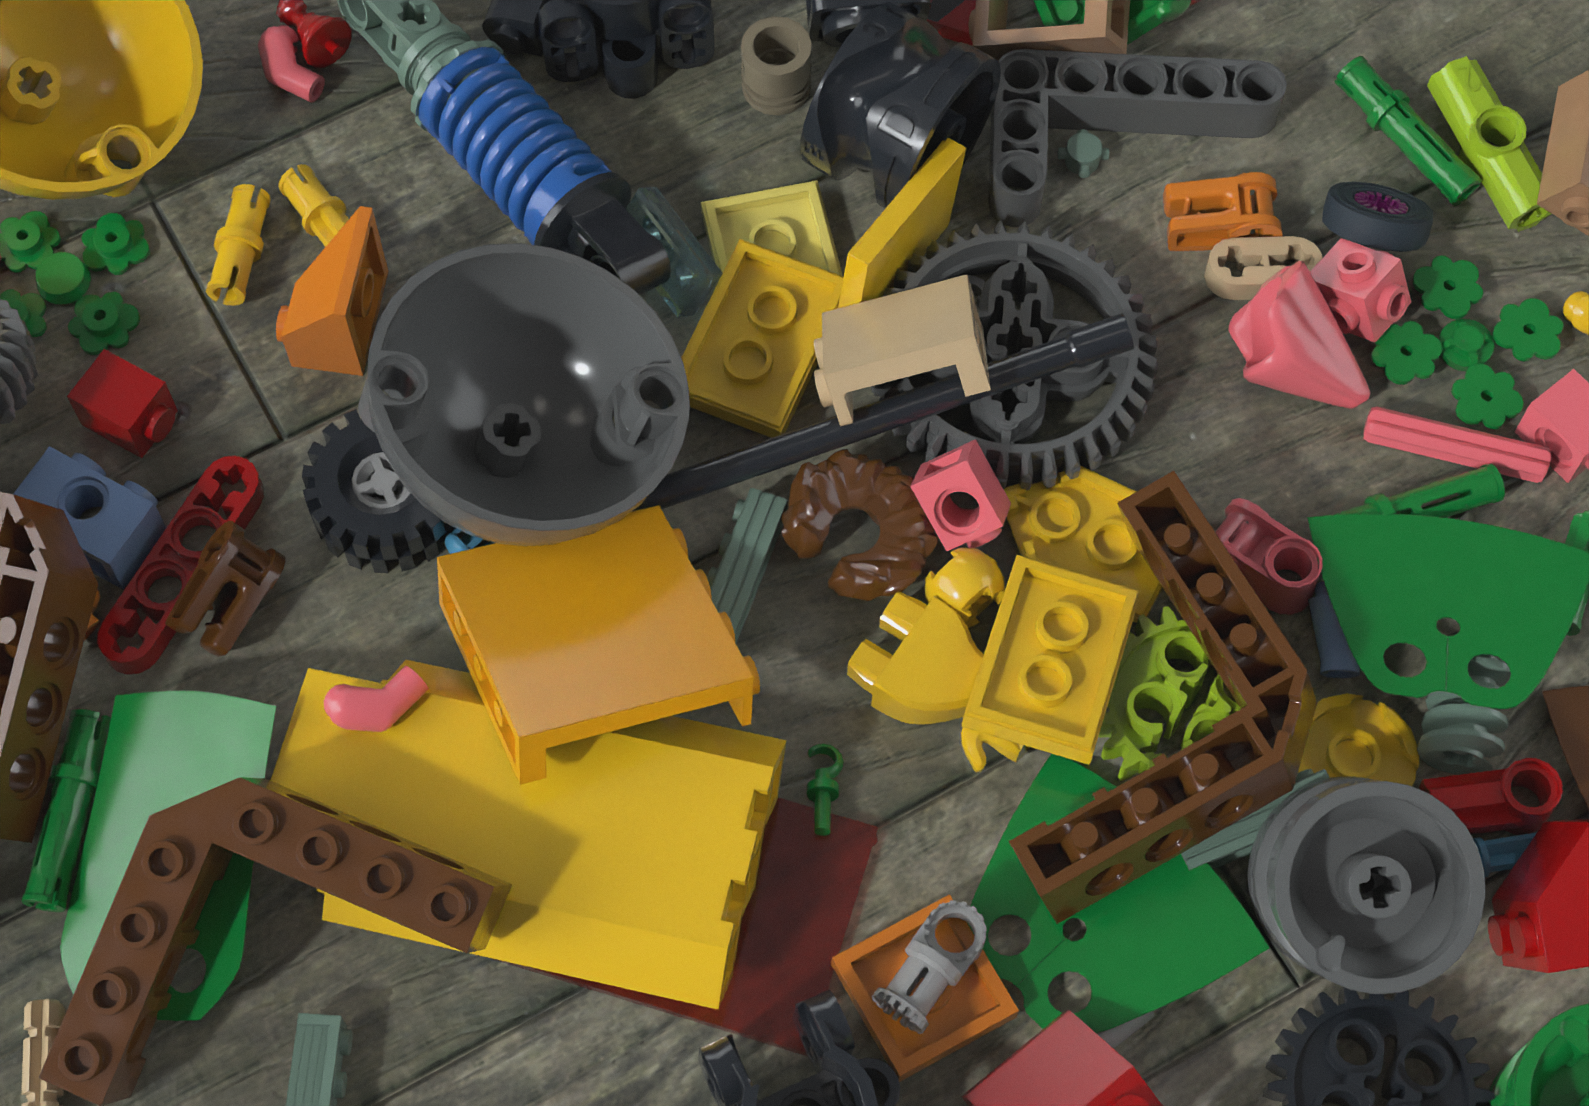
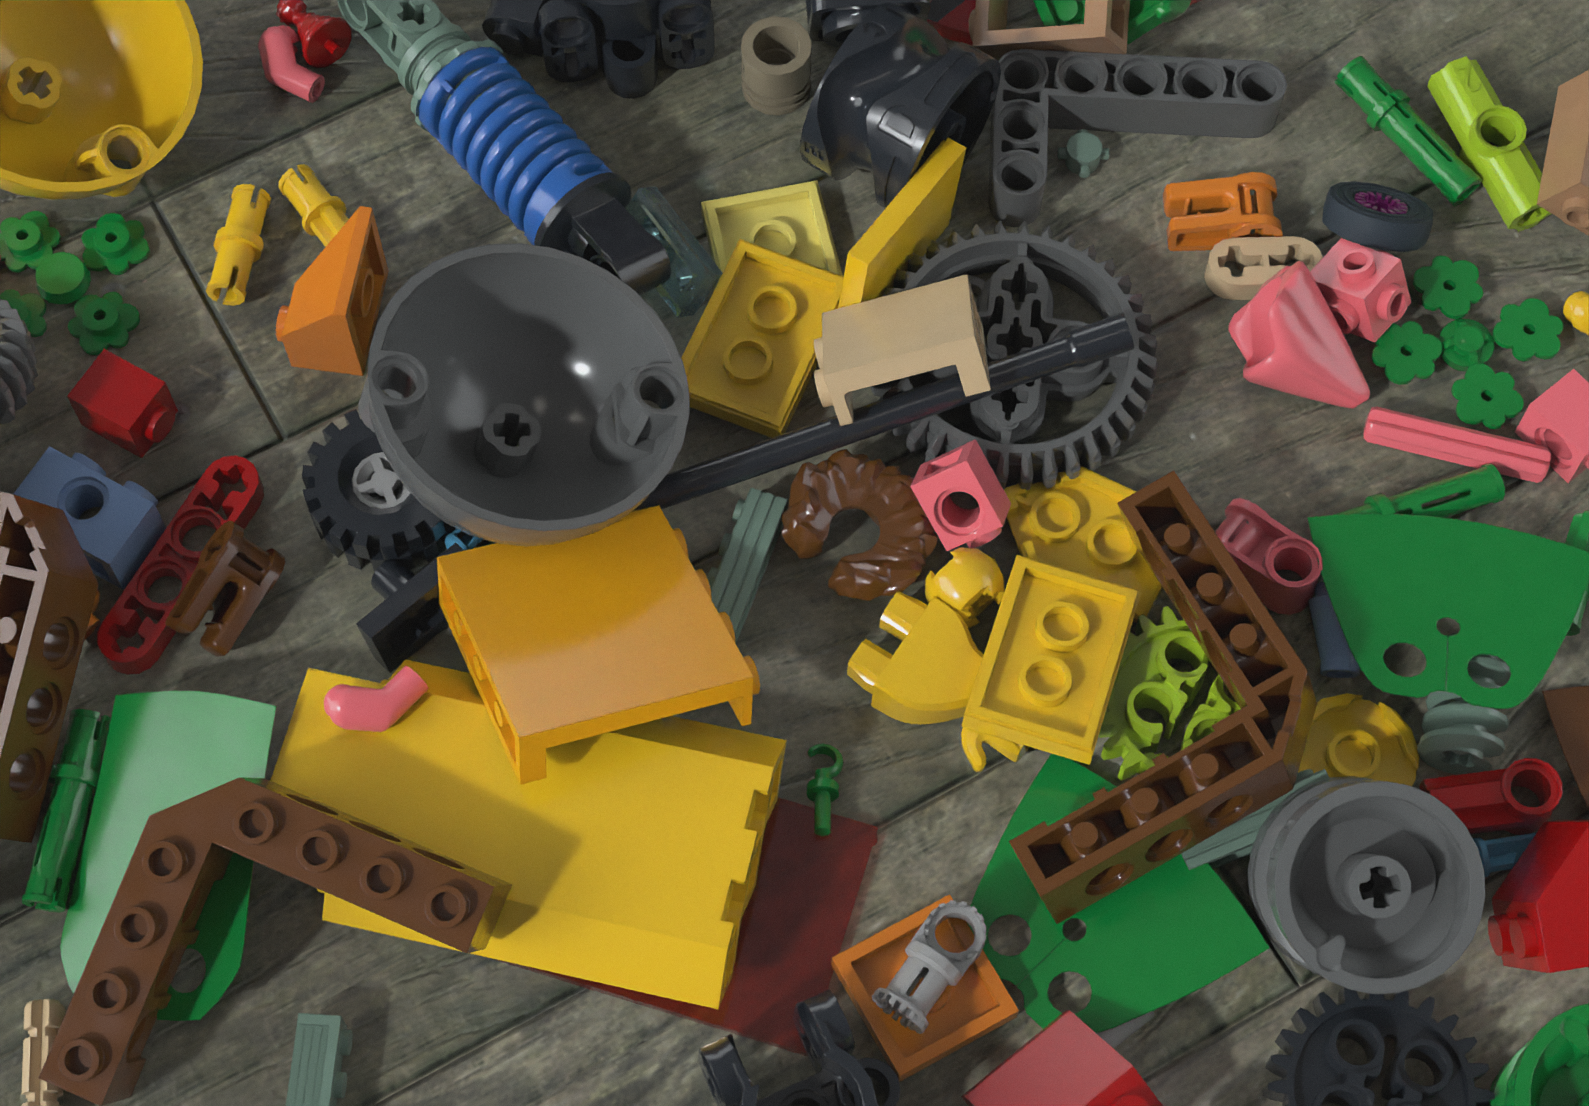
none -> black tile [356,542,465,673]

